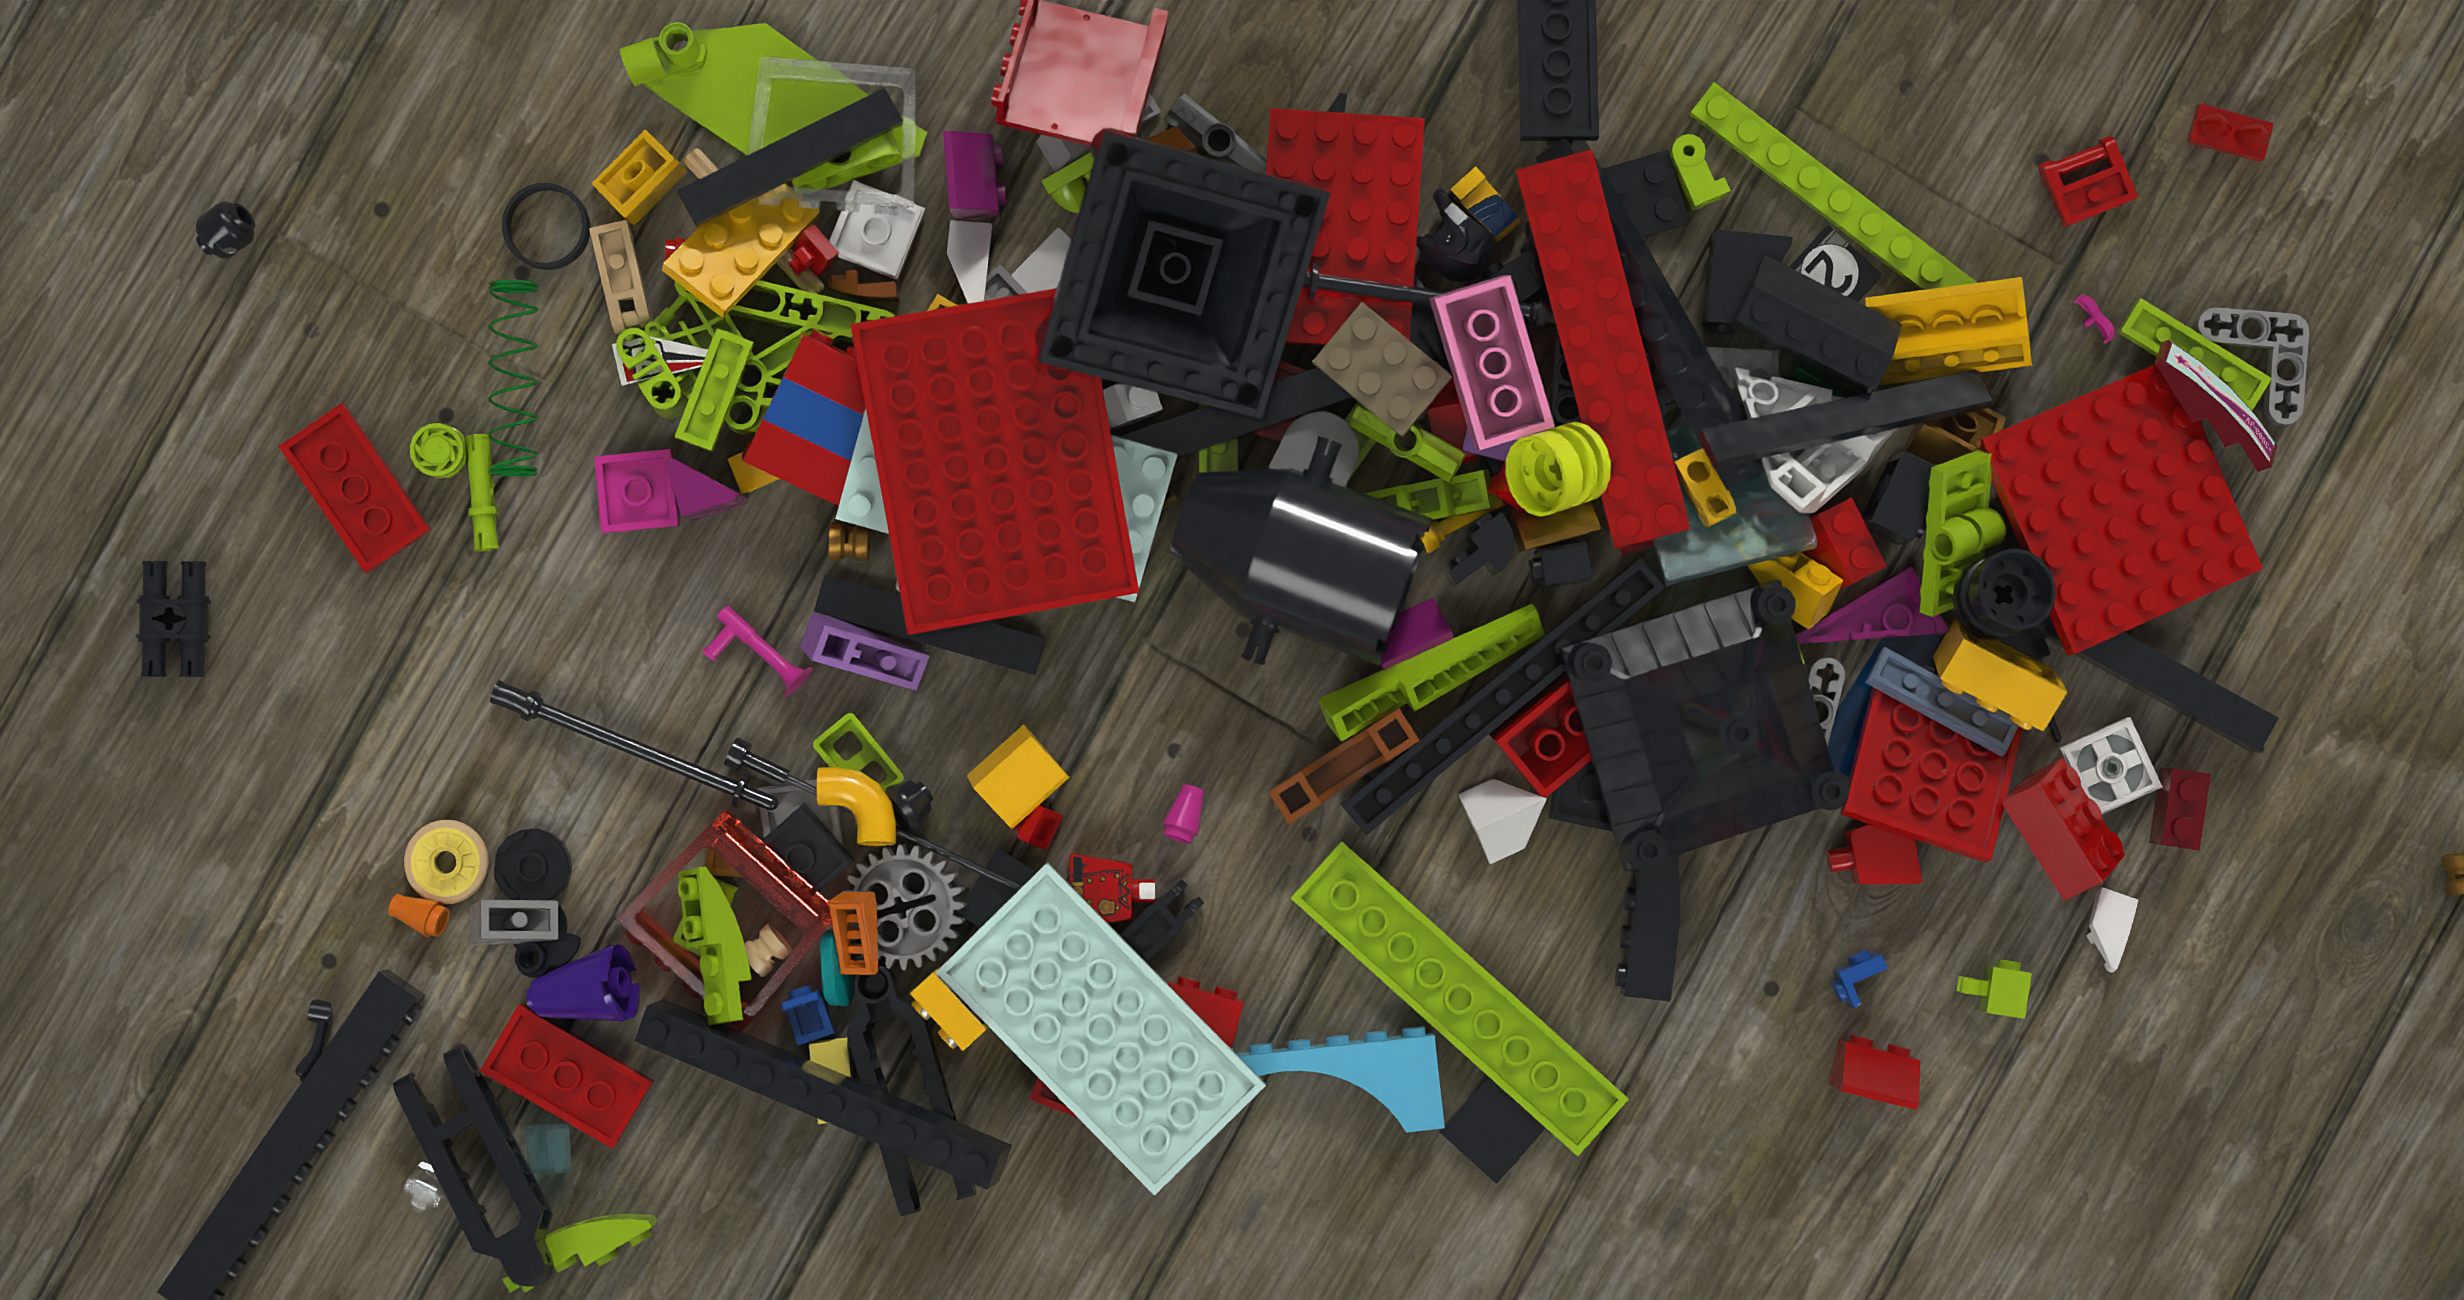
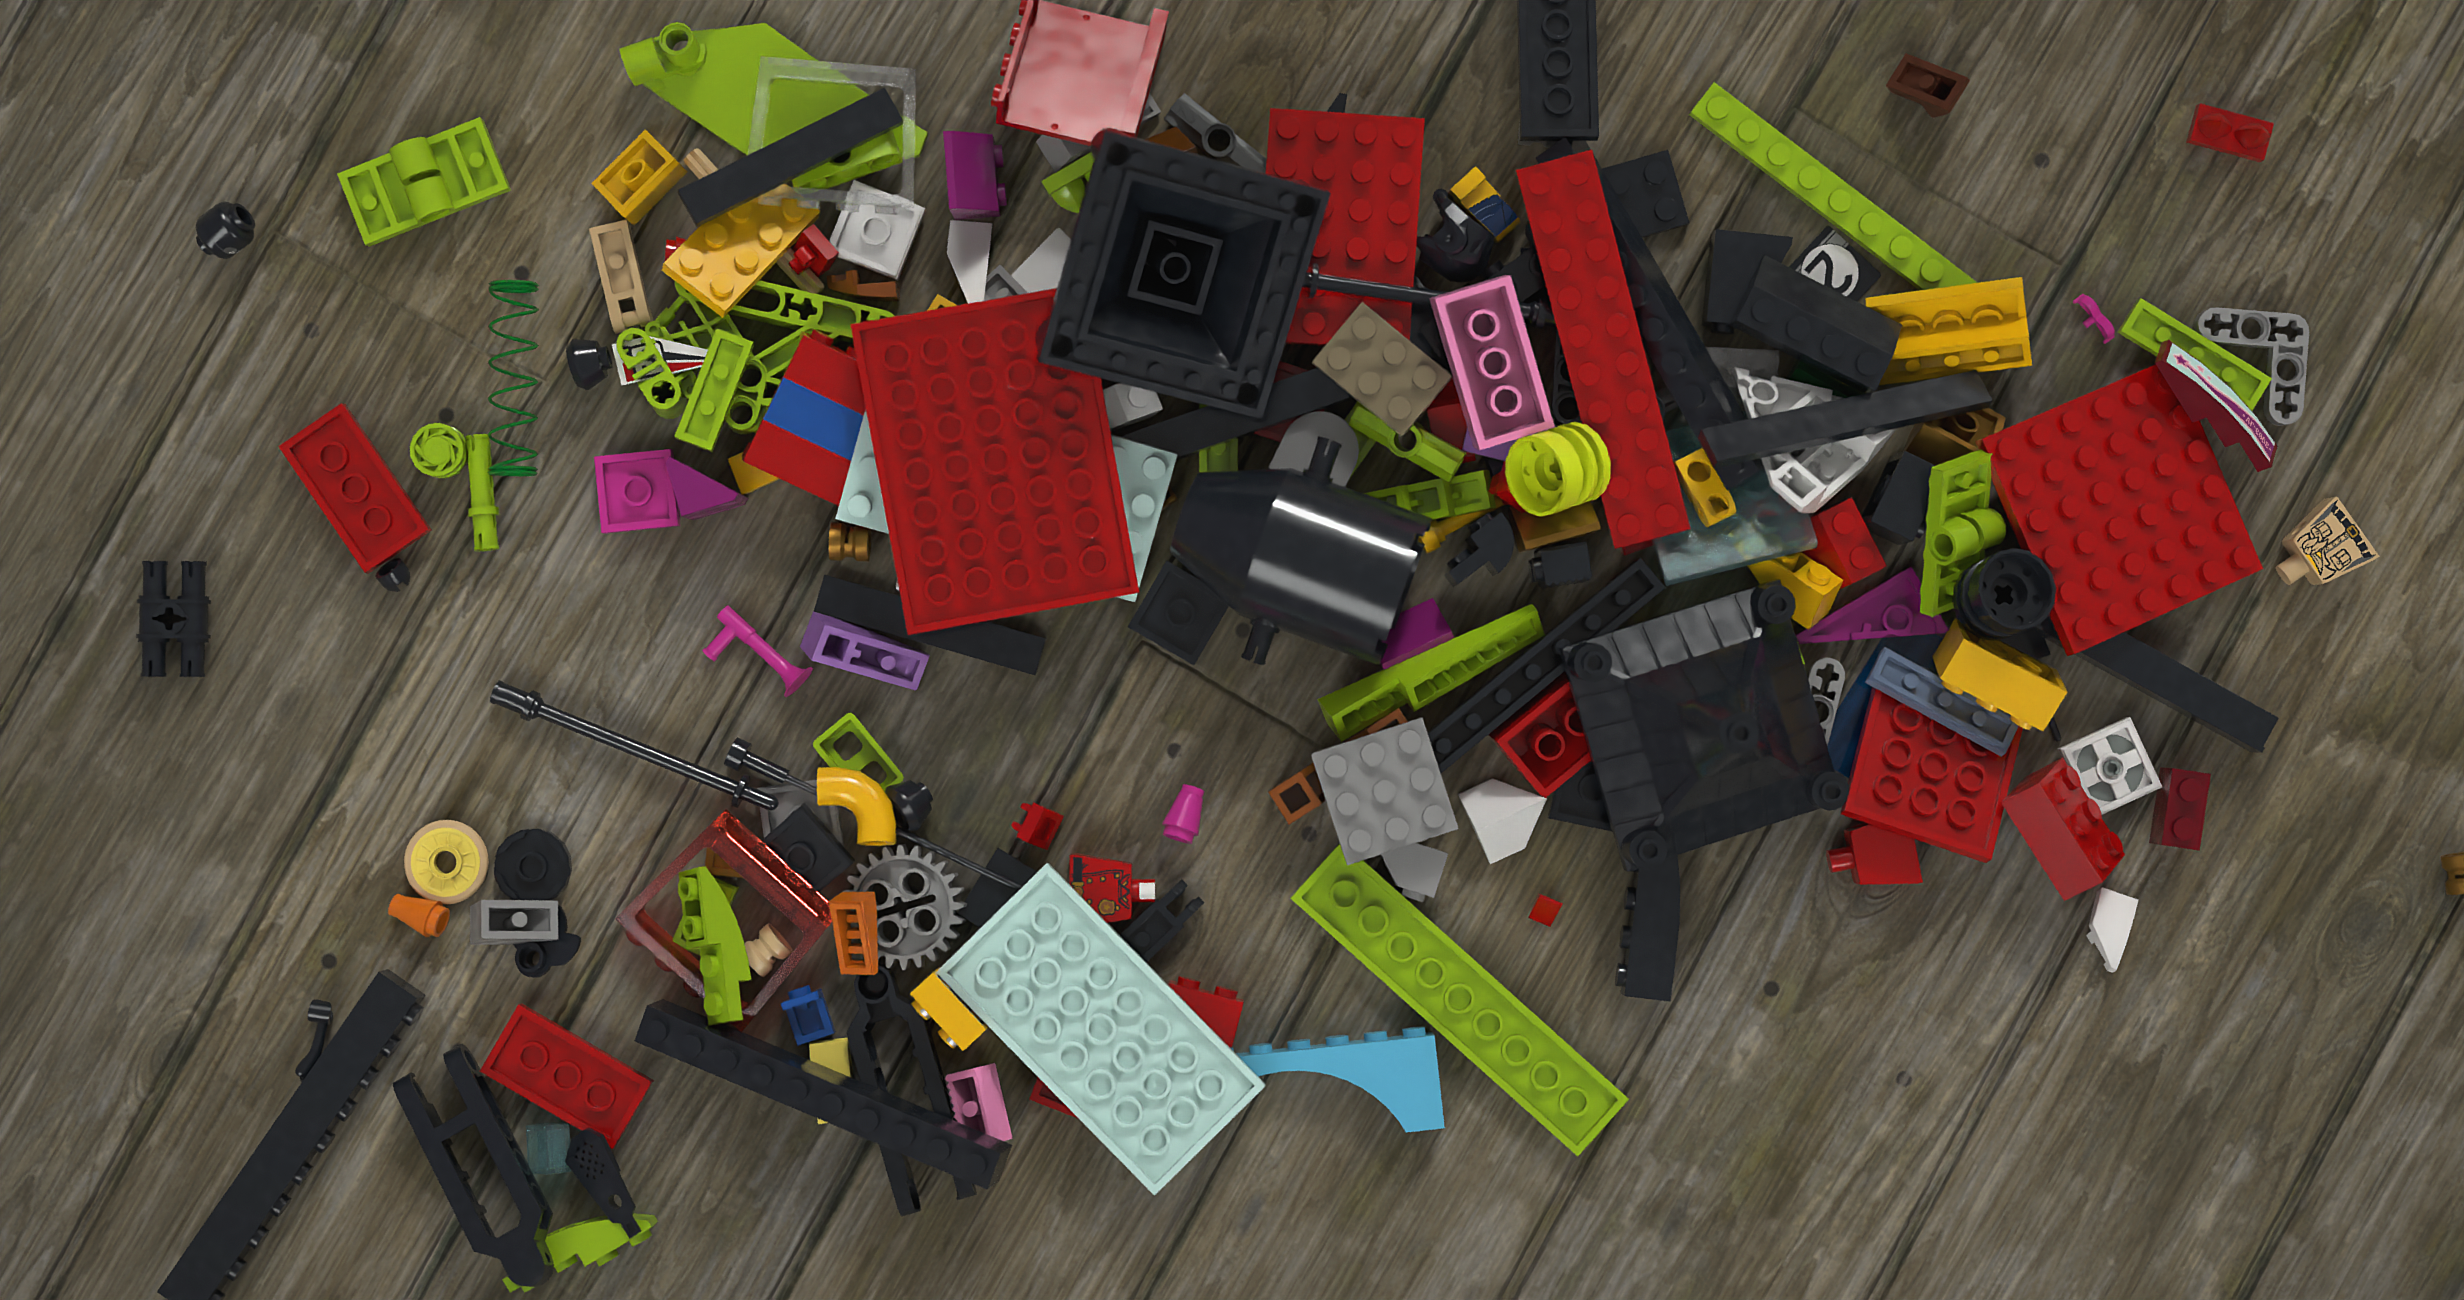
clear tile [403,1162,446,1215] -> none
black tyre [502,183,590,270] -> none
dark purple cone [526,944,640,1022] -> none
teal tile [820,929,855,1006] -> none
yellow slope [967,724,1070,829] -> none
black tile [1439,1076,1546,1184] -> none
lime leg [1669,134,1731,212] -> none
red slope [1828,1034,1921,1110] -> none
blue bracket [1831,949,1888,1008] -> none
lime brick [1956,959,2032,1019] -> none
red plate [2038,136,2139,228] -> none
none -> lime plate [337,117,511,247]
none -> black hinge [375,558,410,592]
none -> black piece [565,1128,642,1238]
none -> black cone [566,339,613,390]
none -> bright pink brick [945,1063,1013,1141]
none -> black plate [1128,560,1229,666]
none -> light grey plate [1311,717,1459,865]
none -> light grey slope [1380,843,1448,902]
none -> red piece [1528,893,1563,927]
none -> copper slope [1886,53,1970,118]
none -> tan torso [2276,496,2379,585]

